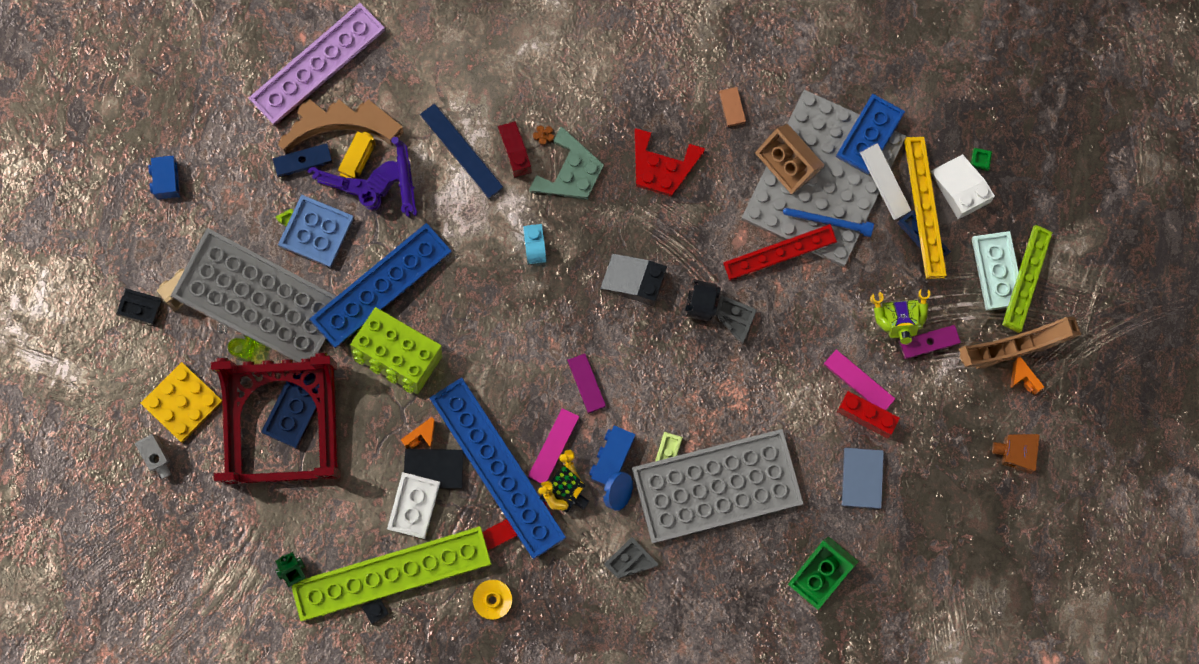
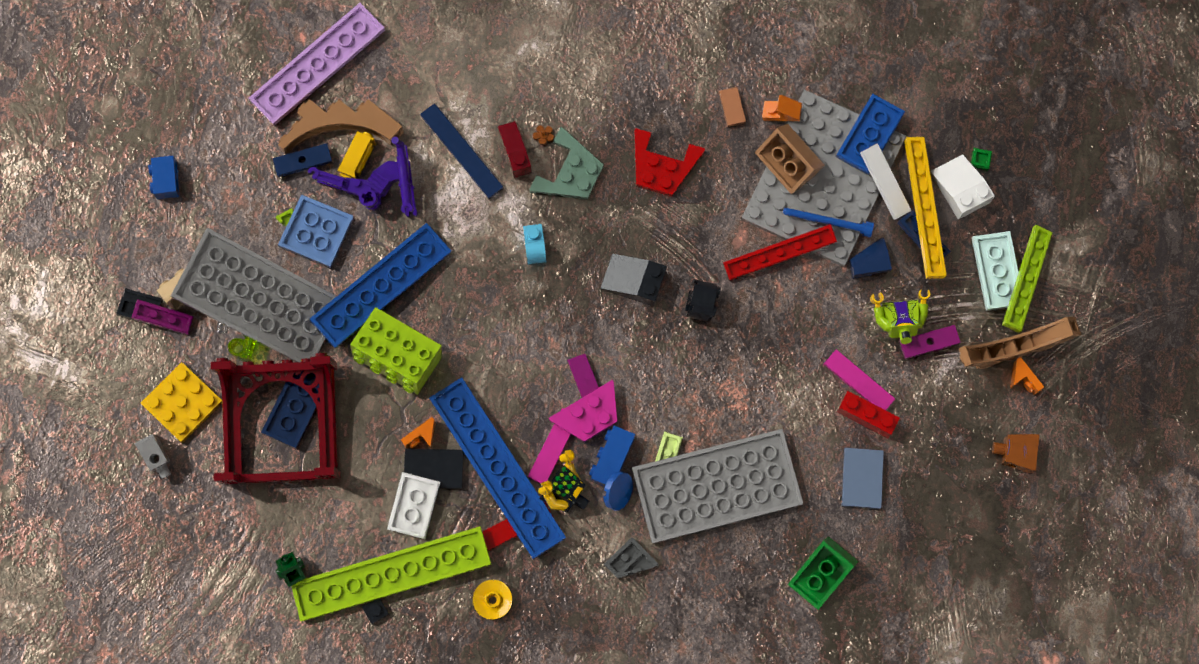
dark grey wing [715,295,757,344] -> none
none -> magenta tile [131,299,193,335]
none -> dark pink wing [549,380,617,443]
none -> orange slope [762,95,802,121]
none -> dark blue slope [849,238,892,279]

